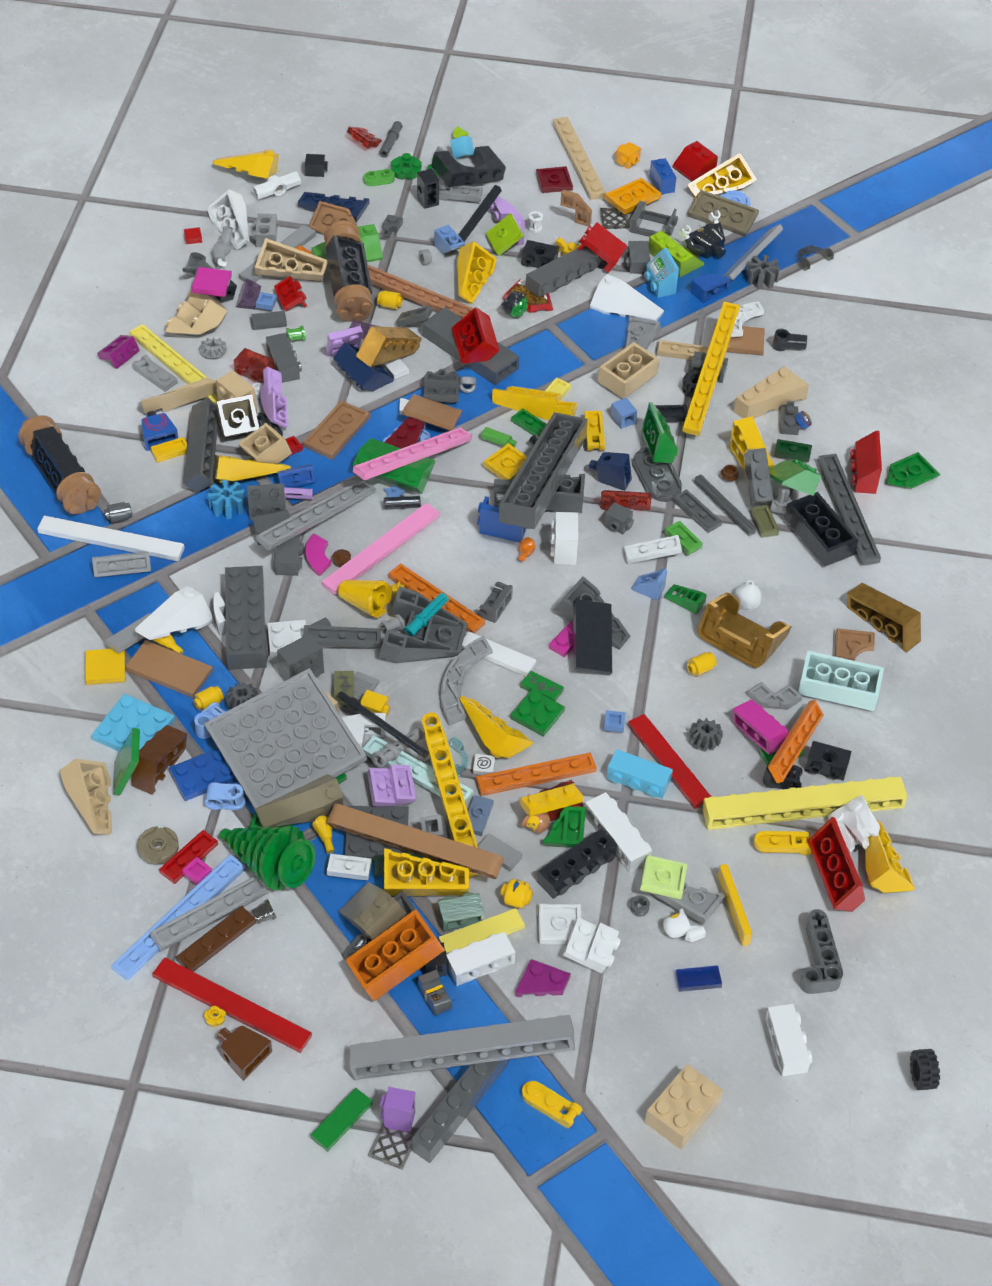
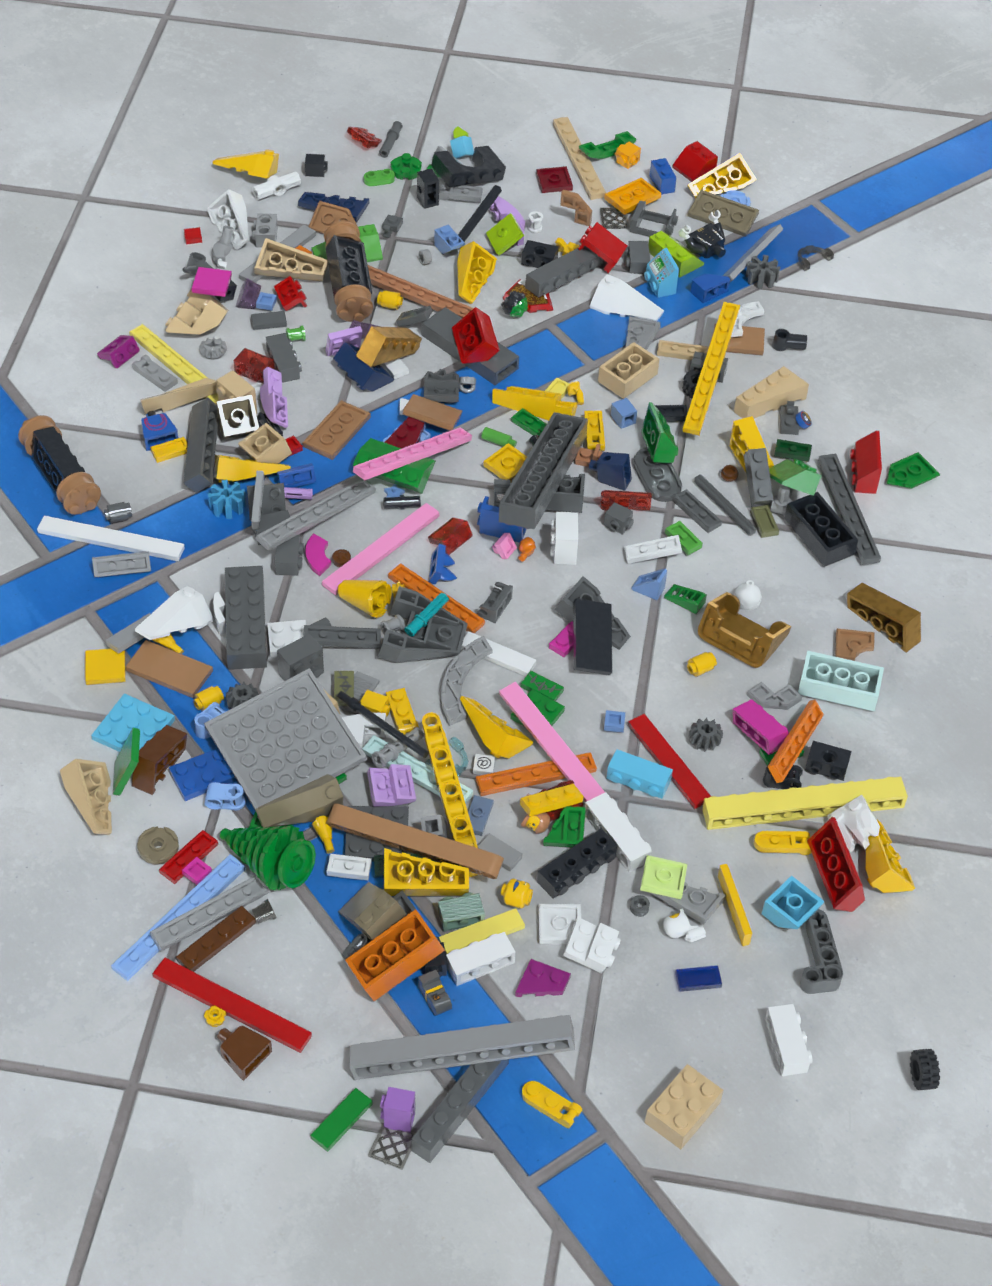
none -> light grey tile [251,470,265,529]
none -> yellow plate [386,688,419,735]
none -> clear red bracket [428,517,473,555]
none -> blue tile [429,544,457,584]
none -> bright pink tile [492,533,517,559]
none -> bright pink tile [499,681,605,802]
none -> yellow plate [567,381,584,405]
none -> nougat bracket [575,444,603,467]
none -> green slope [579,131,637,159]
none -> medium azure slope [762,876,824,929]

